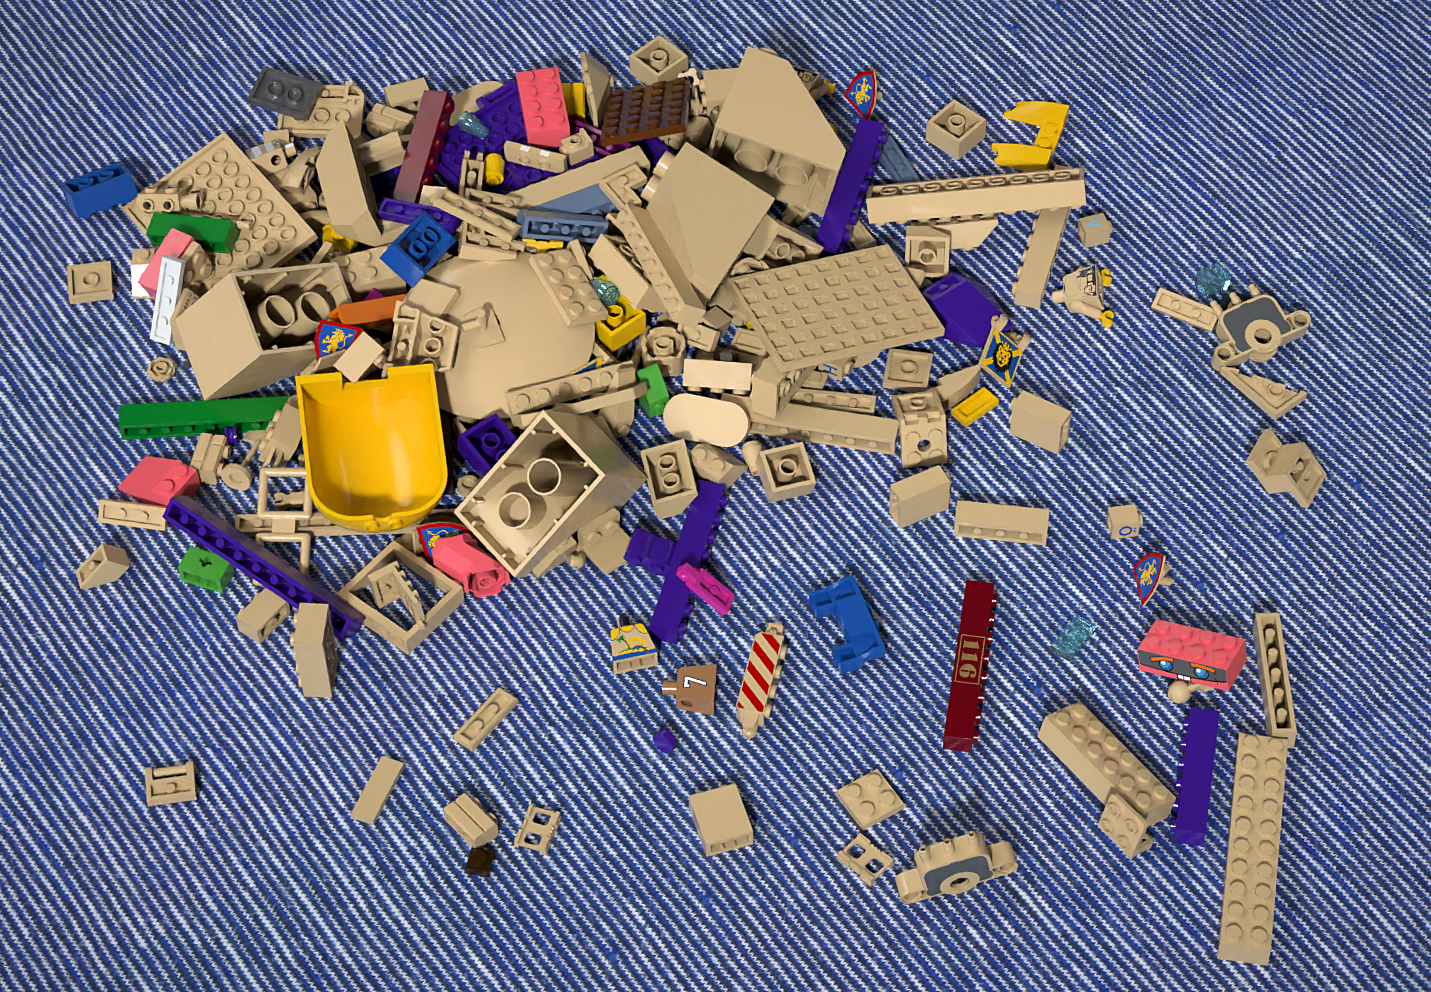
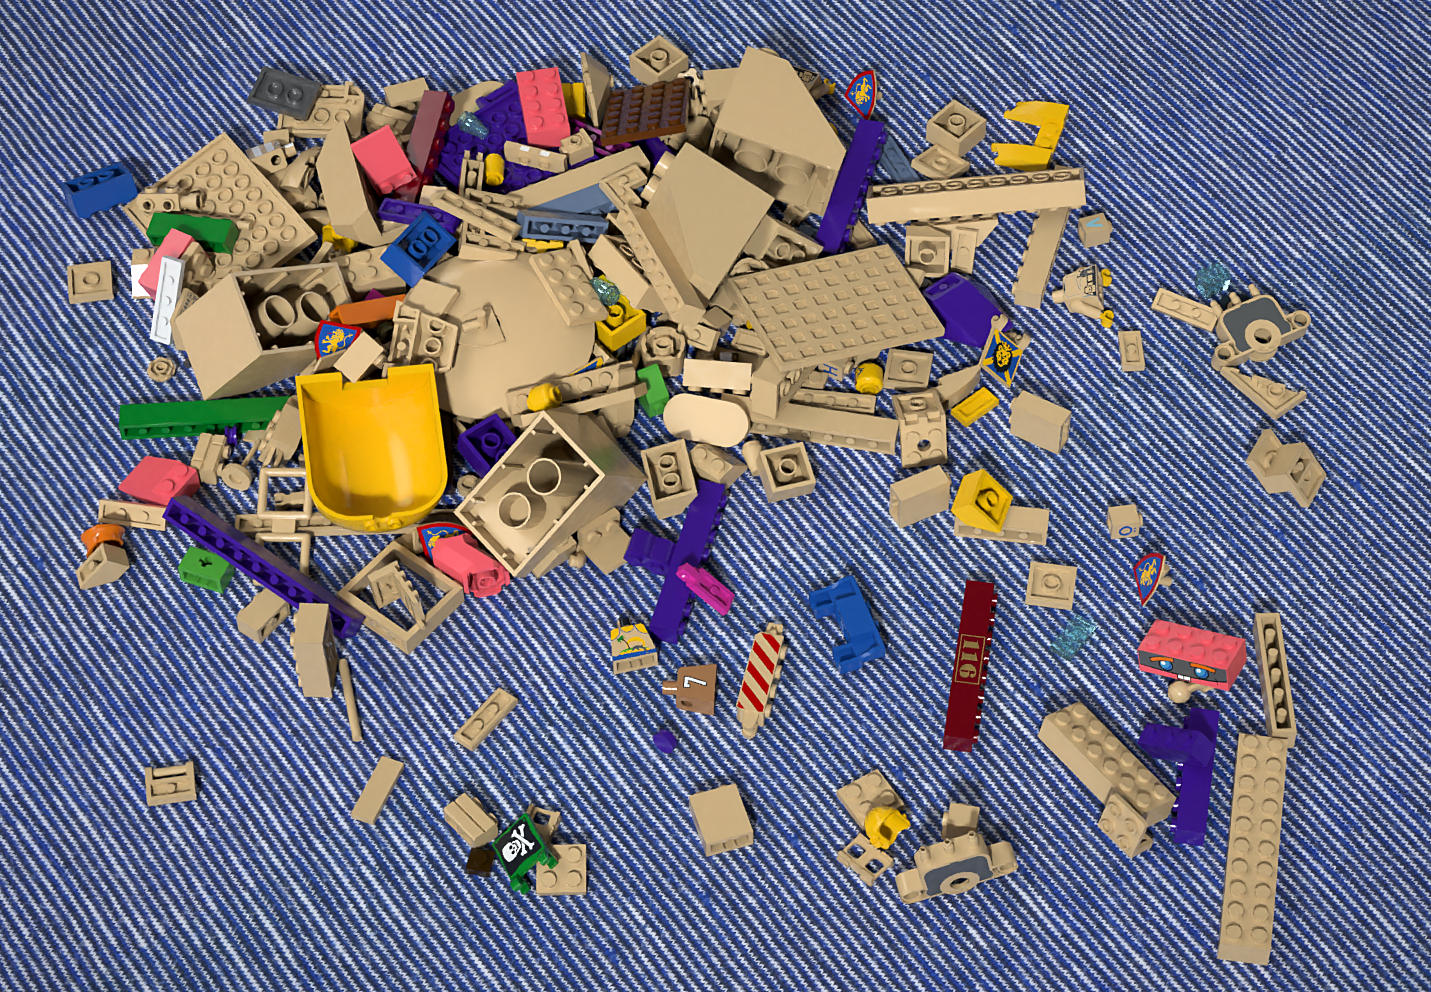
none -> orange hat [80,524,126,558]
none -> tan bar [338,659,362,742]
none -> coral slope [350,125,417,197]
none -> olive bush [376,320,394,343]
none -> flag [492,812,559,895]
none -> yellow head [527,383,562,412]
none -> tan plate [536,844,587,896]
none -> yellow head [855,362,884,396]
none -> yellow cap [864,806,910,849]
none -> tan plate [911,144,970,180]
none -> tan brick [941,803,980,839]
none -> tan plate [950,227,978,274]
none -> yellow slope [951,469,1013,533]
none -> tan plate [1025,561,1077,610]
none -> tan plate [1117,331,1145,371]
none -> dark purple brick [1137,722,1216,767]

